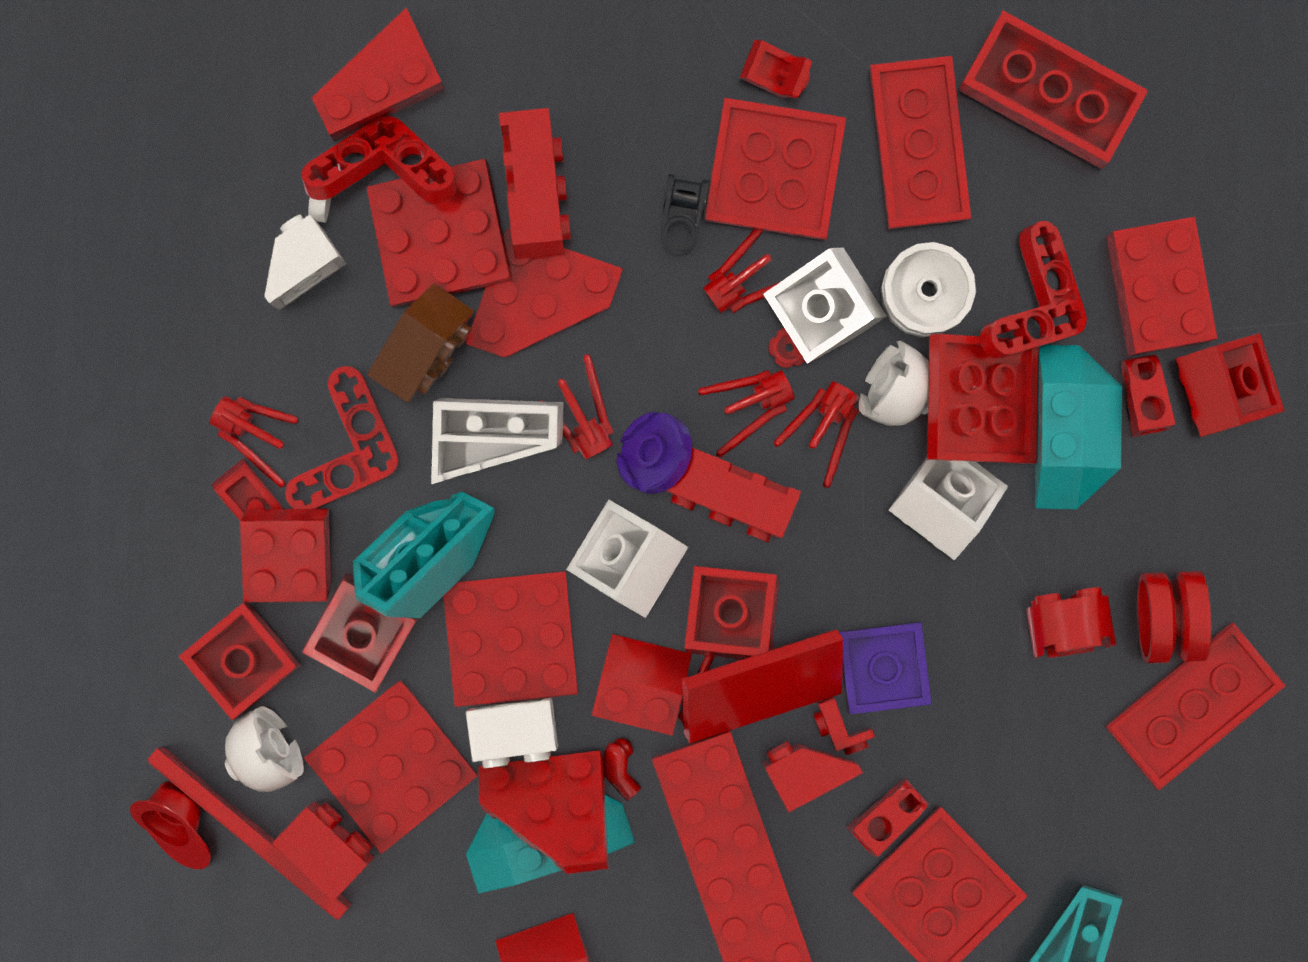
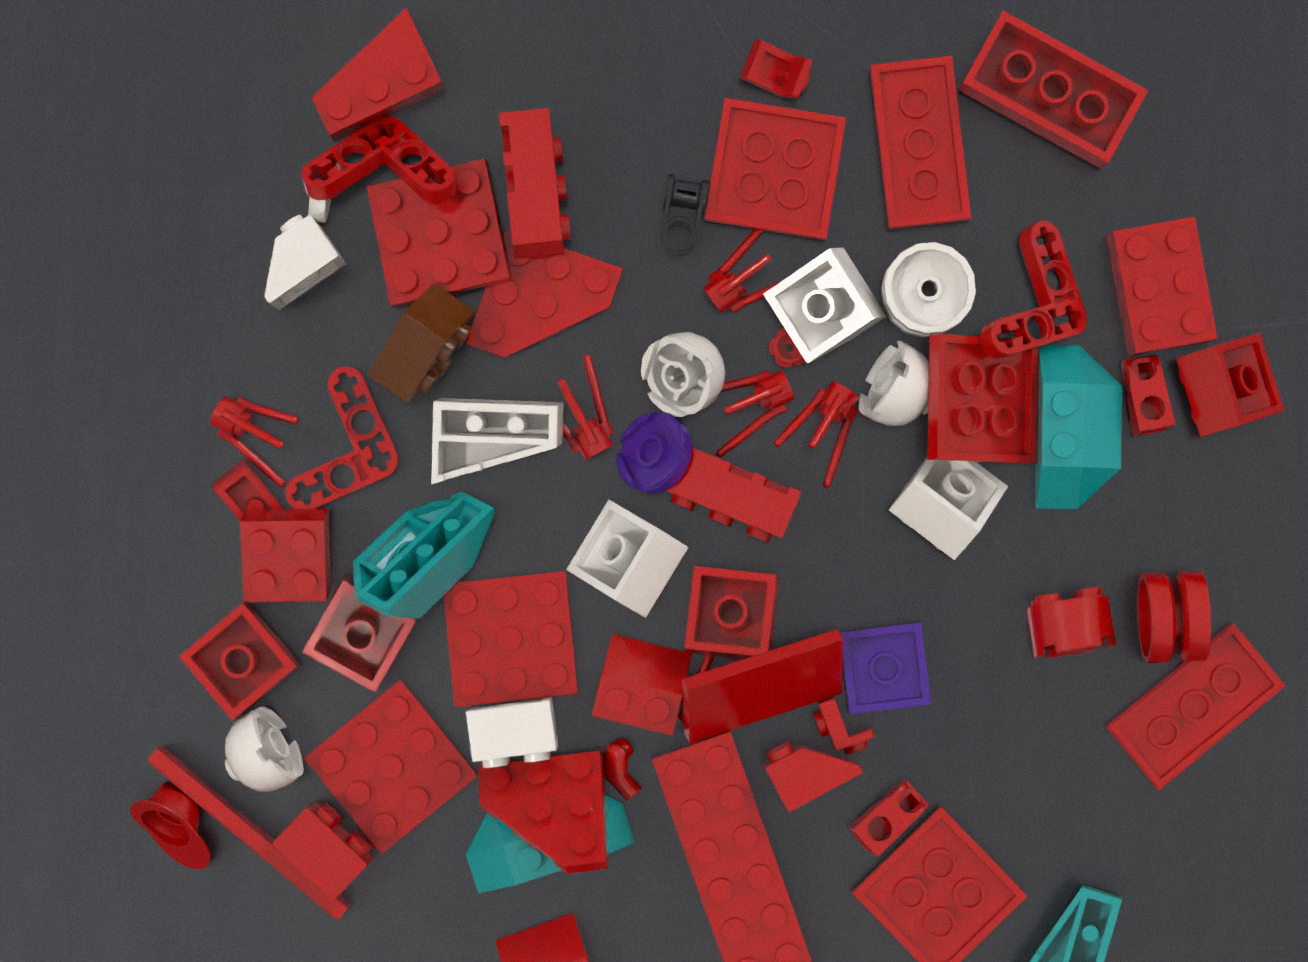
none -> white cylinder [641,332,726,417]

